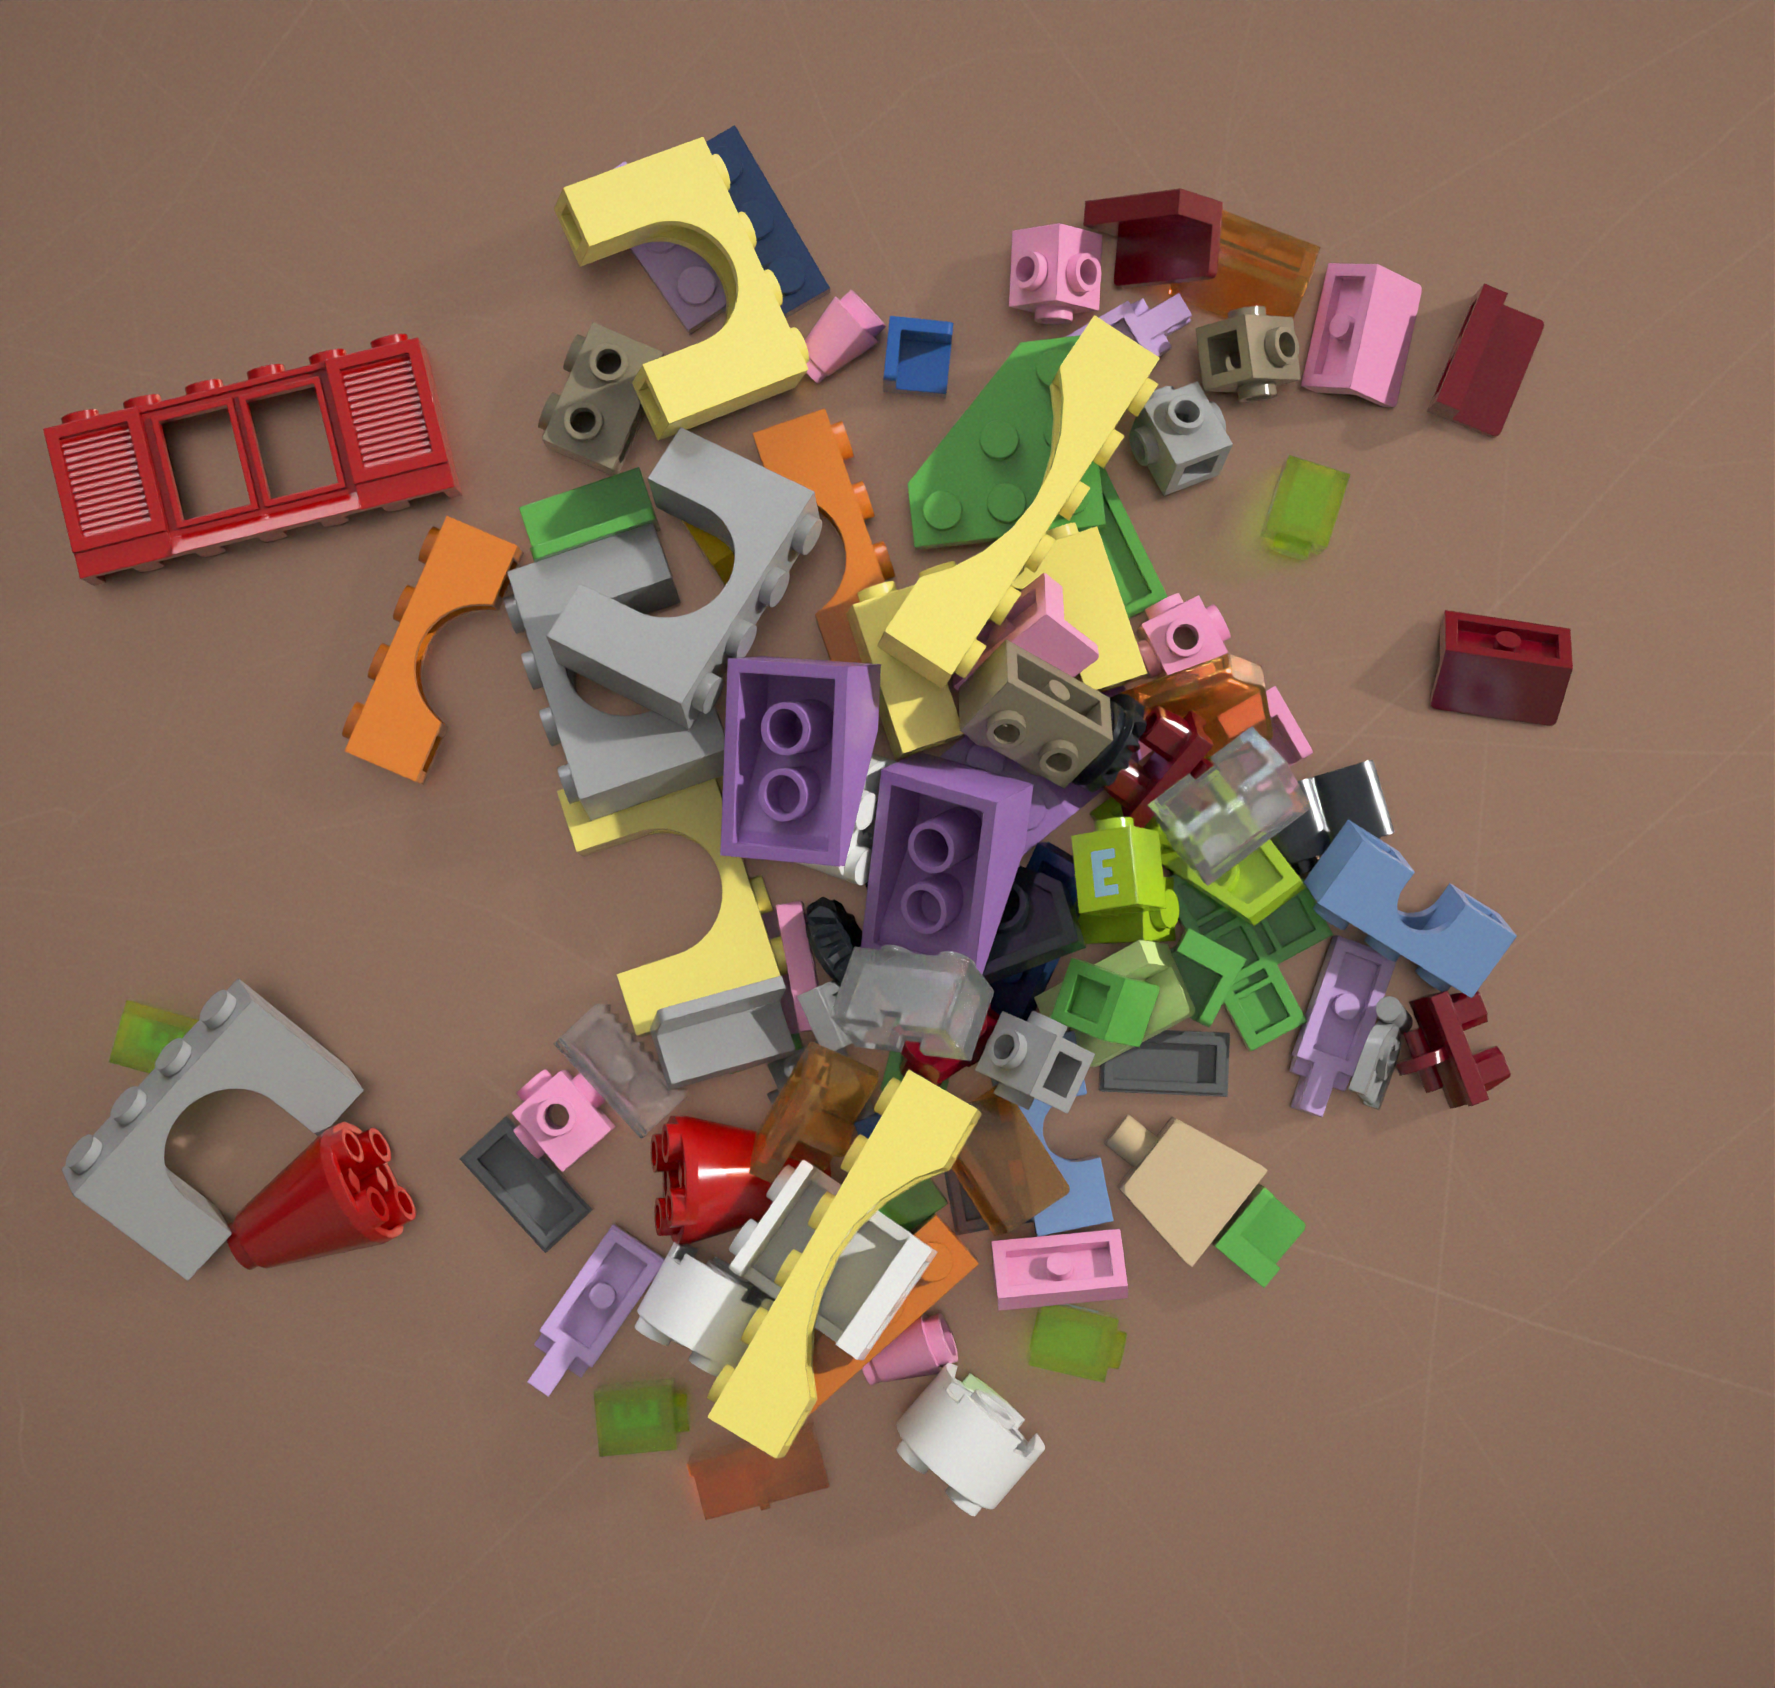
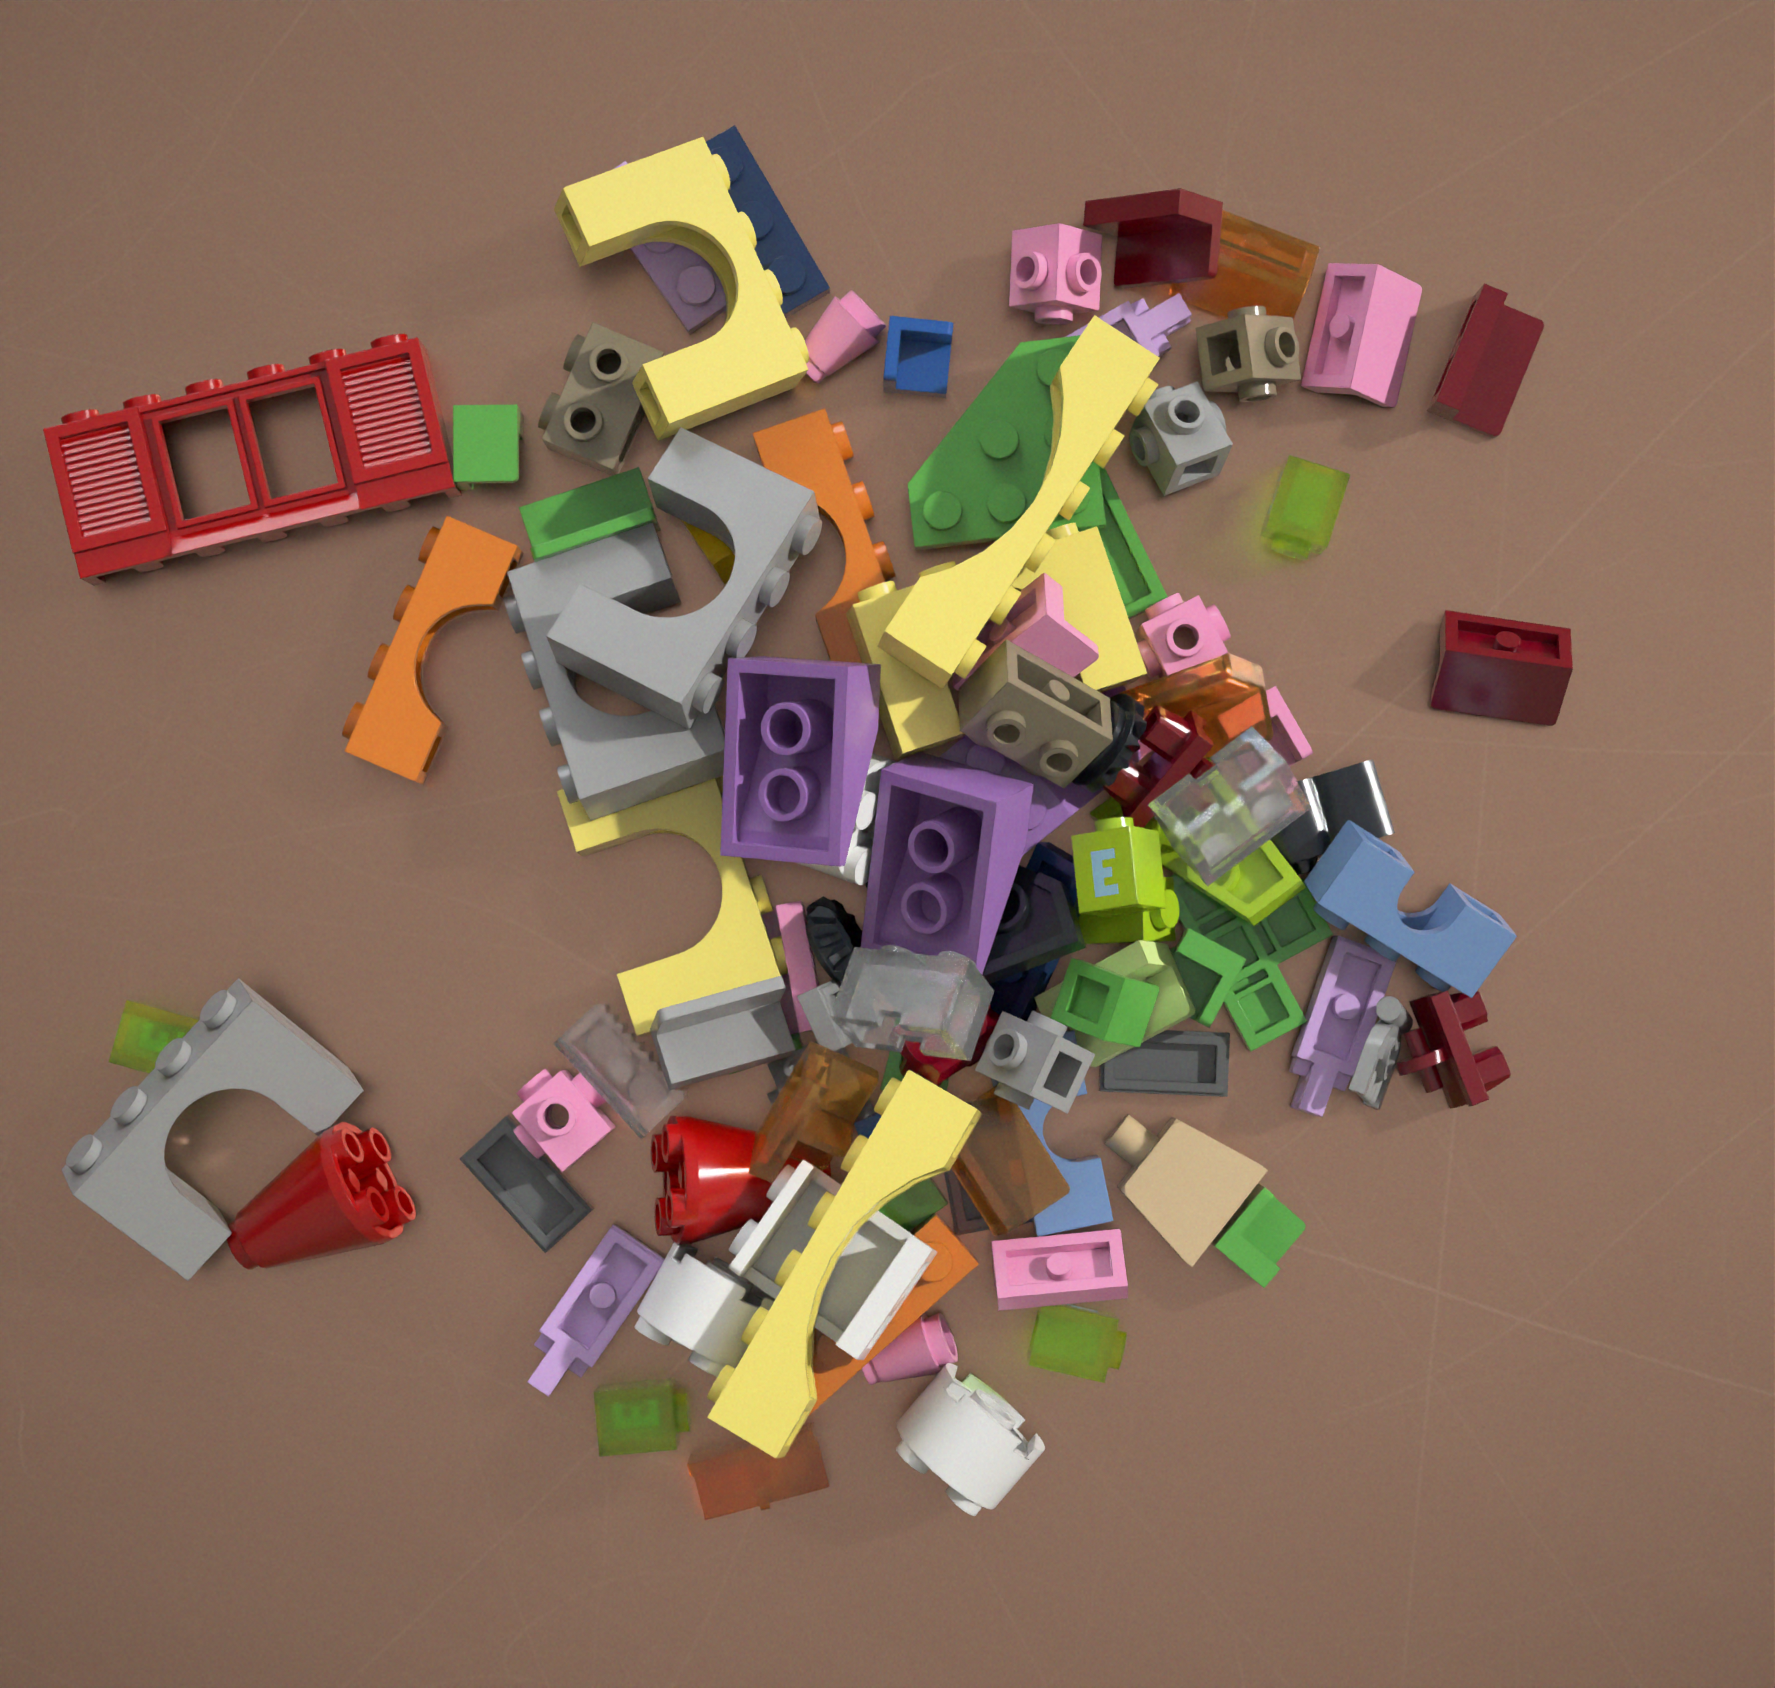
none -> bright green panel [453,405,524,490]

